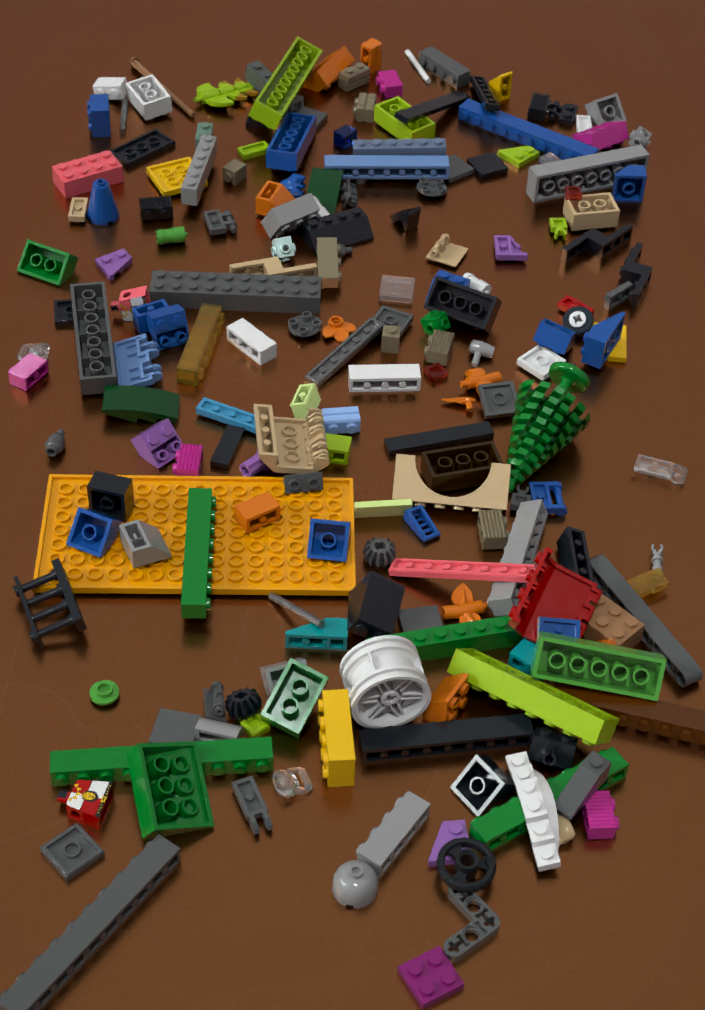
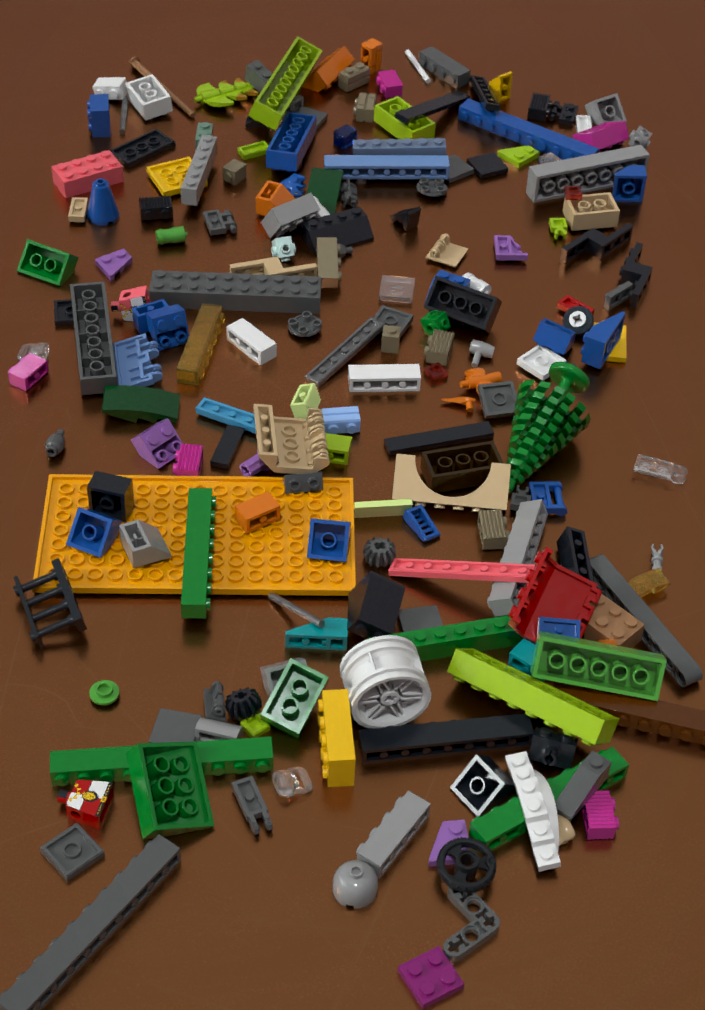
orange plate [322,316,356,342] -> none
orange slope [423,673,470,722] -> none
orange plant [441,582,490,623] -> none

